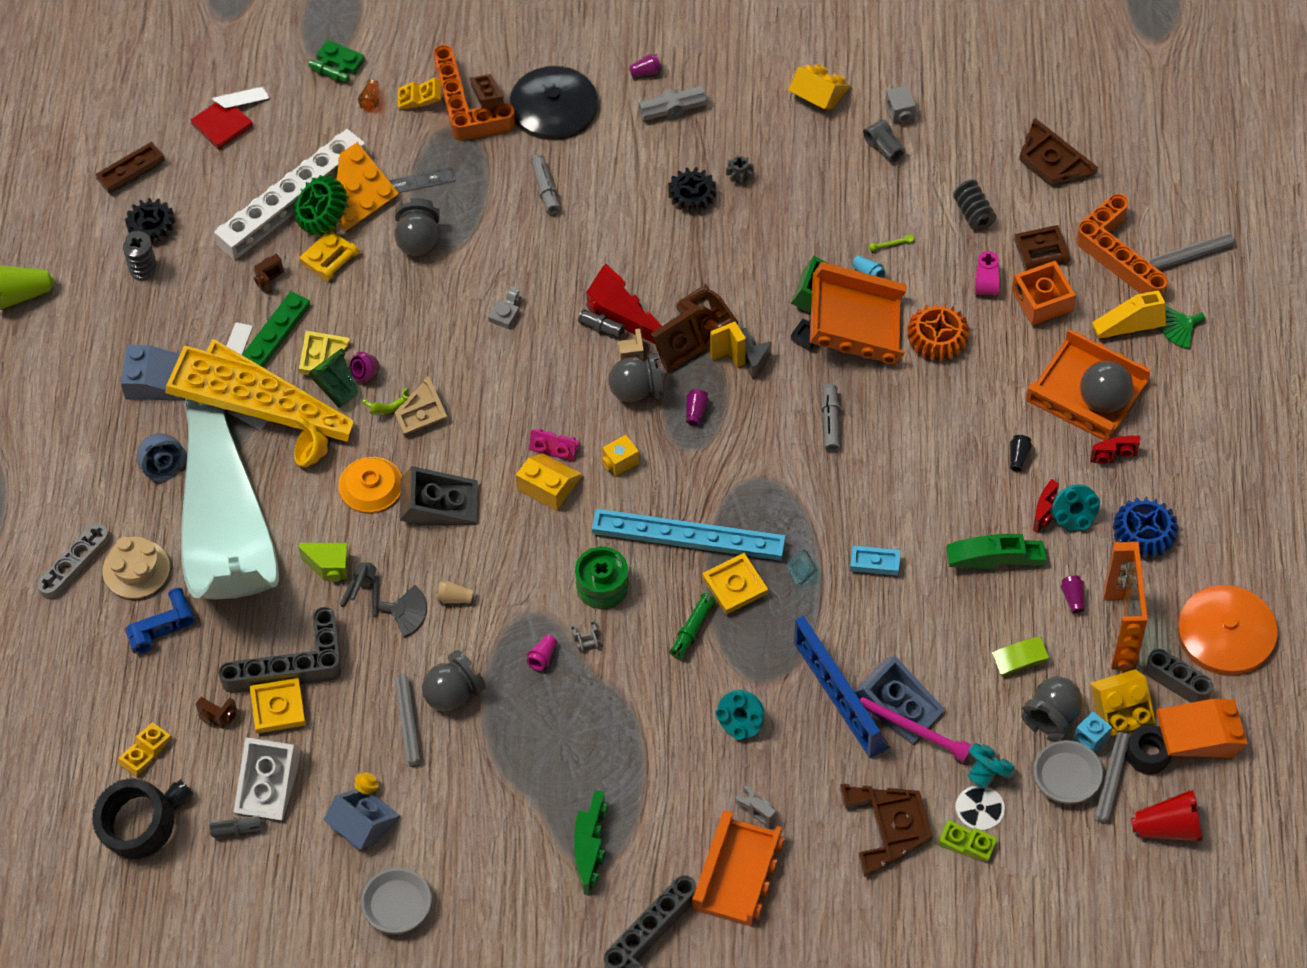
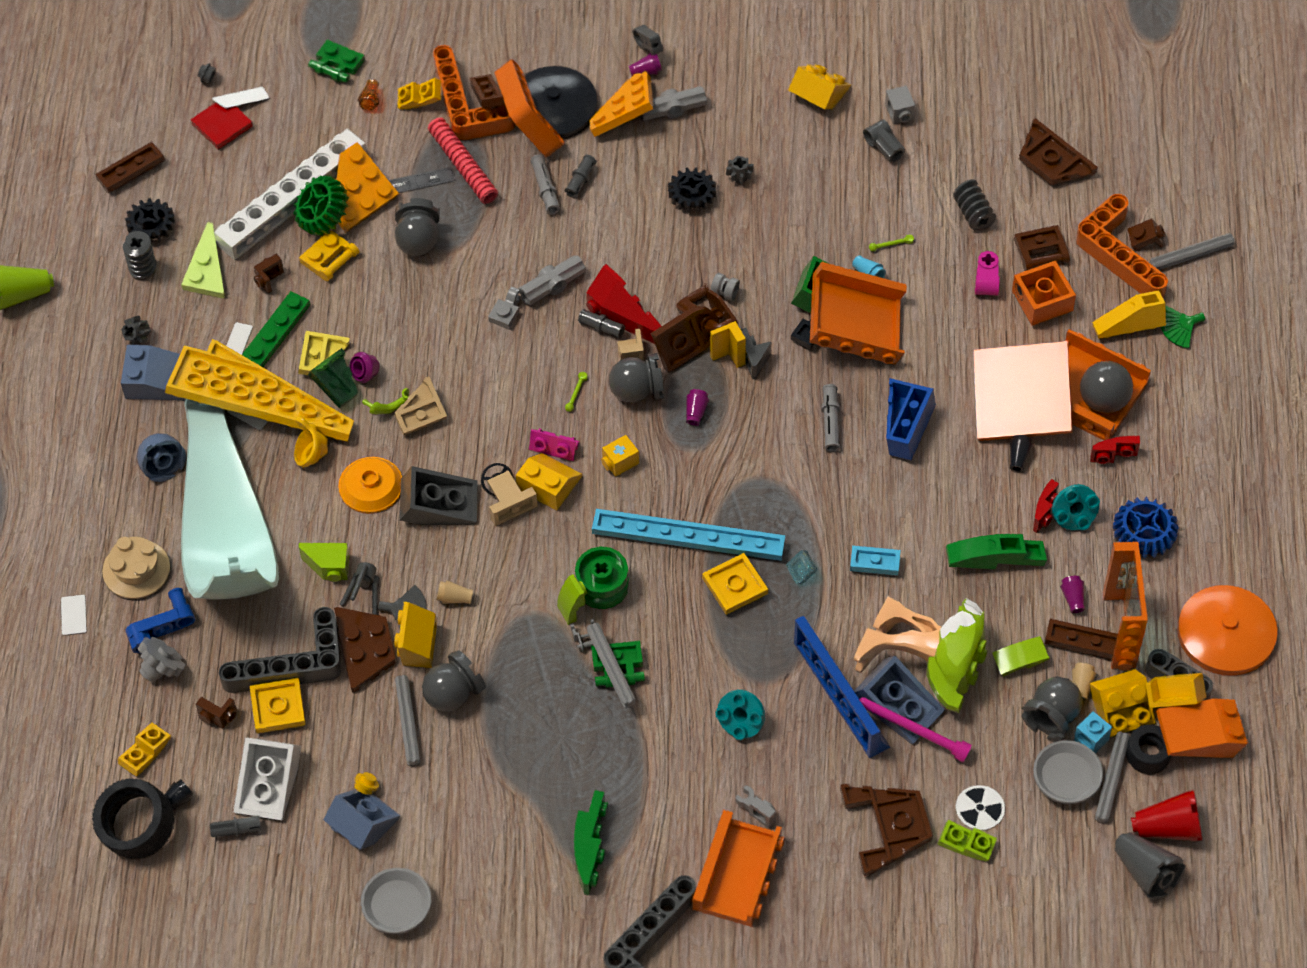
light grey beam [37,524,109,599] -> none
dark pink cone [526,635,557,671] -> none
green pin [669,593,716,659] -> none
orange gear [907,303,970,362] -> none
teal plate [968,743,1015,788] -> none
none -> white sticker [61,595,86,635]
none -> dark grey gear [121,315,151,345]
none -> light grey plant [138,637,185,682]
none -> yellowish green wing [181,222,225,299]
none -> dark grey plate [197,63,216,84]
none -> reddish brown wing [334,607,396,693]
none -> yellow slope [394,602,438,668]
none -> coral piece [428,117,498,204]
none -> tan piece [481,463,538,526]
none -> orange beam [495,59,565,158]
none -> light grey piece [519,255,586,305]
none -> lime slope [557,574,587,625]
none -> dark grey pin [565,154,597,198]
none -> lime hinge [565,372,587,412]
none -> light grey axle [587,622,635,708]
none -> light orange plate [590,71,653,137]
none -> green plate [591,641,645,688]
none -> dark grey piece [633,24,664,55]
none -> light grey wheel [710,272,740,301]
none -> animal [853,597,987,713]
none -> blue wedge [886,378,936,460]
none -> tile [974,341,1073,441]
none -> reddish brown plate [1044,619,1118,659]
none -> tan cone [1072,663,1096,701]
none -> dark grey cone [1115,832,1186,900]
none -> reddish brown bracket [1128,218,1166,251]
none -> yellow panel [1146,673,1206,708]

